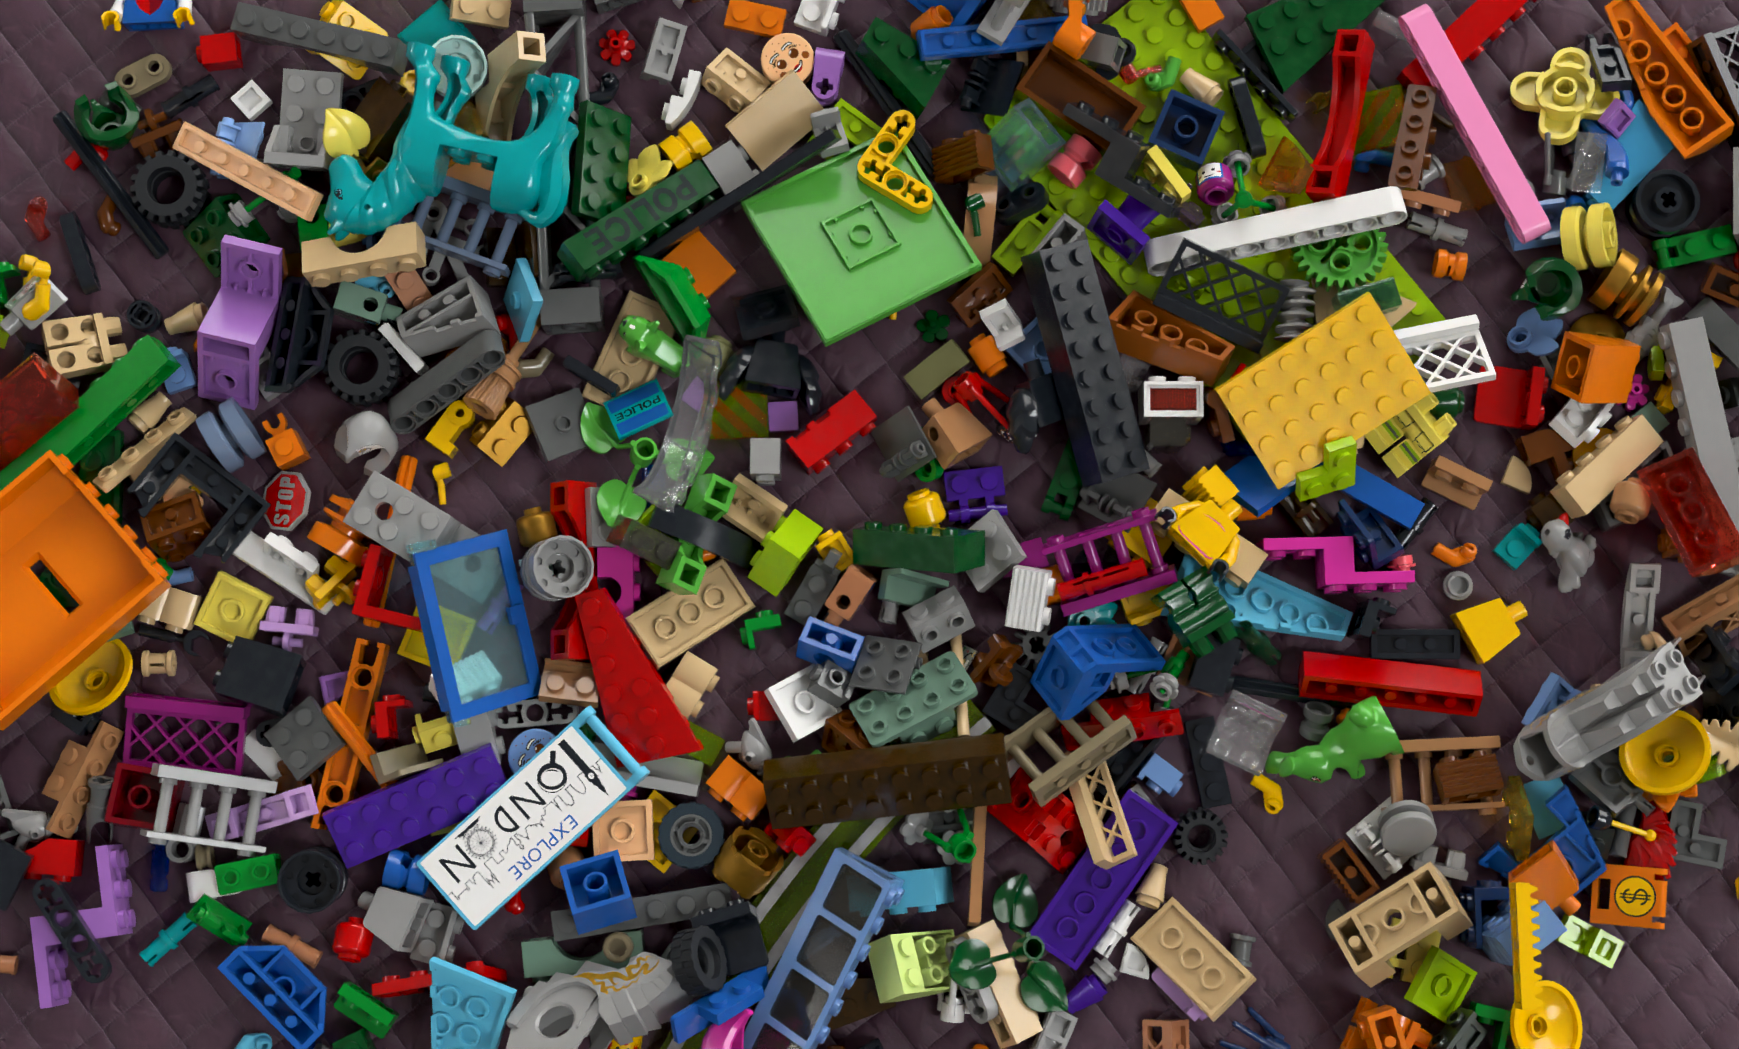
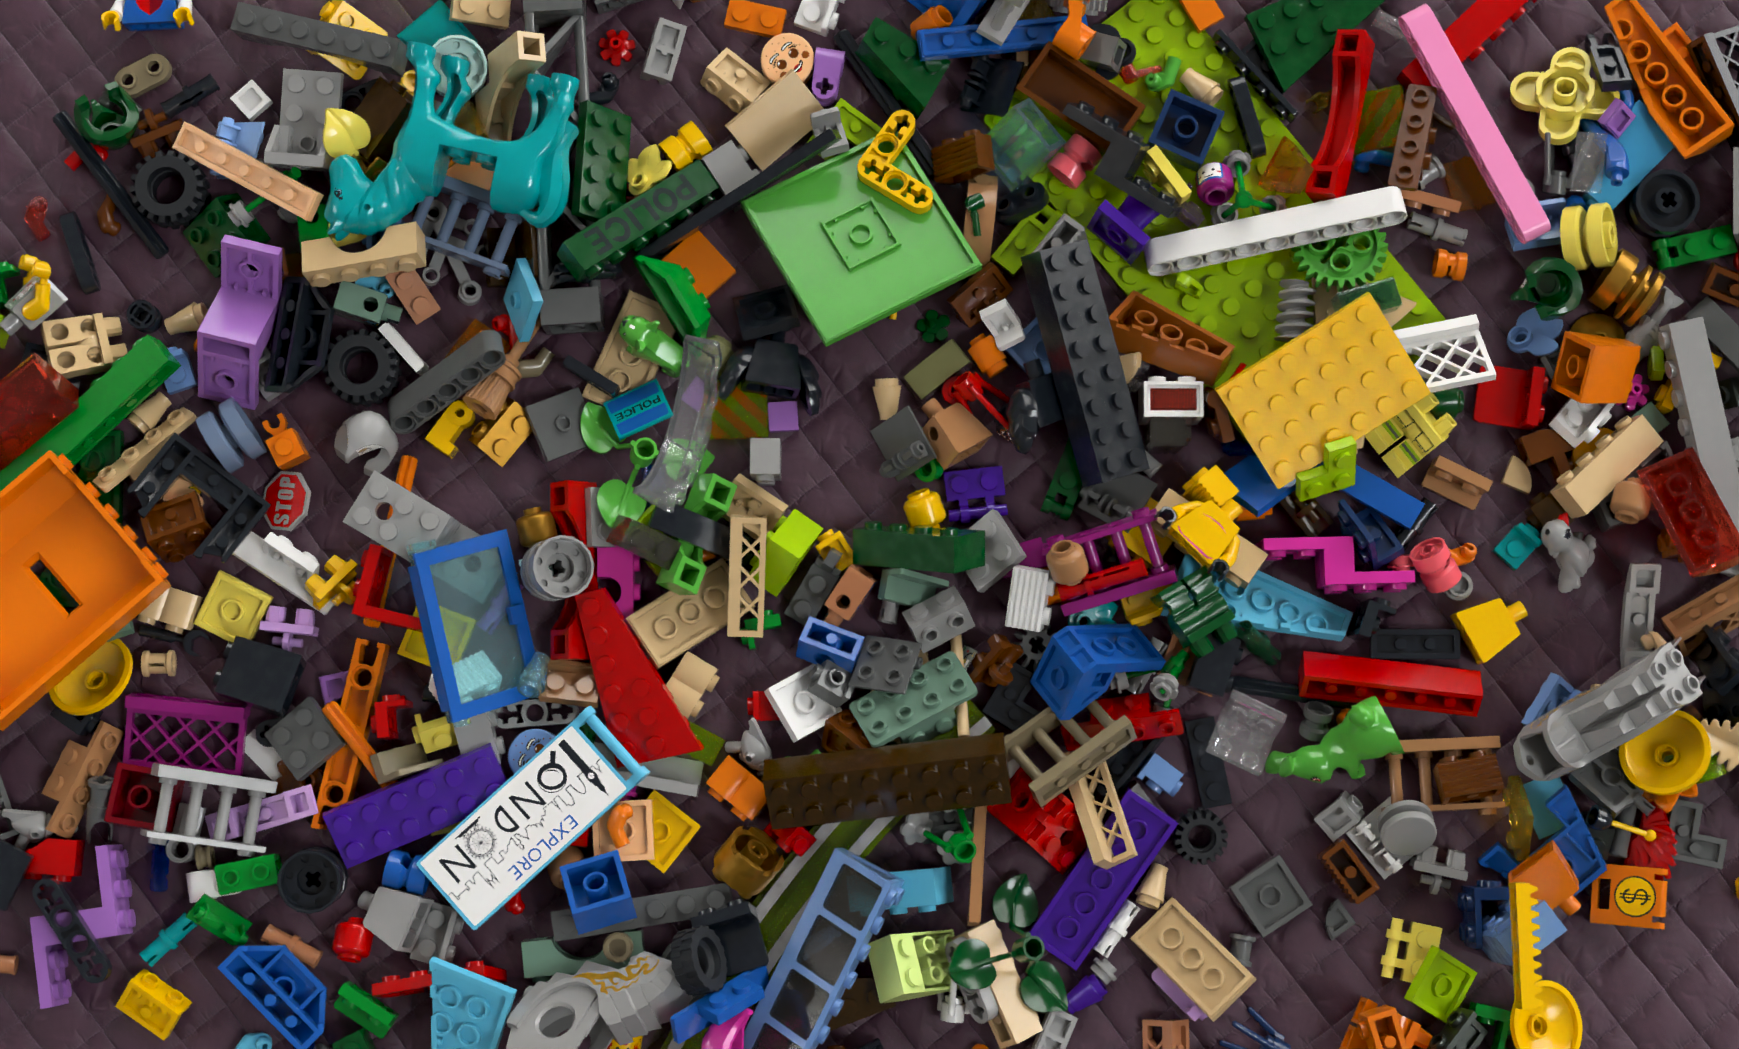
medium blue arm [154,558,194,586] -> none
red brick [196,32,243,72] -> none
orange wheel [307,494,374,568] -> none
light grey wedge [396,275,501,357] -> none
yellow hand [432,462,452,505] -> none
black wheel [658,802,725,869] -> none
white slope [661,70,702,131] -> none
red wedge [786,389,877,475] -> none
white tile [1119,942,1149,980] -> none
black fence [1152,237,1290,354] -> none
yellow arm [1250,772,1284,814] -> none
tan plate [1328,861,1473,988] -> none
lime slope [1555,914,1625,969] -> none
none -> yellow bracket [115,969,192,1041]
none -> clear light blue cone [516,652,550,698]
none -> orange arm [606,803,633,849]
none -> tan fence [727,515,767,638]
none -> tan cone [872,378,901,420]
none -> medium nougat head [1046,540,1089,586]
none -> tan tile [1119,352,1142,384]
none -> dark grey plate [1229,854,1313,938]
none -> light grey bracket [1314,791,1364,842]
none -> coral wheel [1409,537,1462,593]

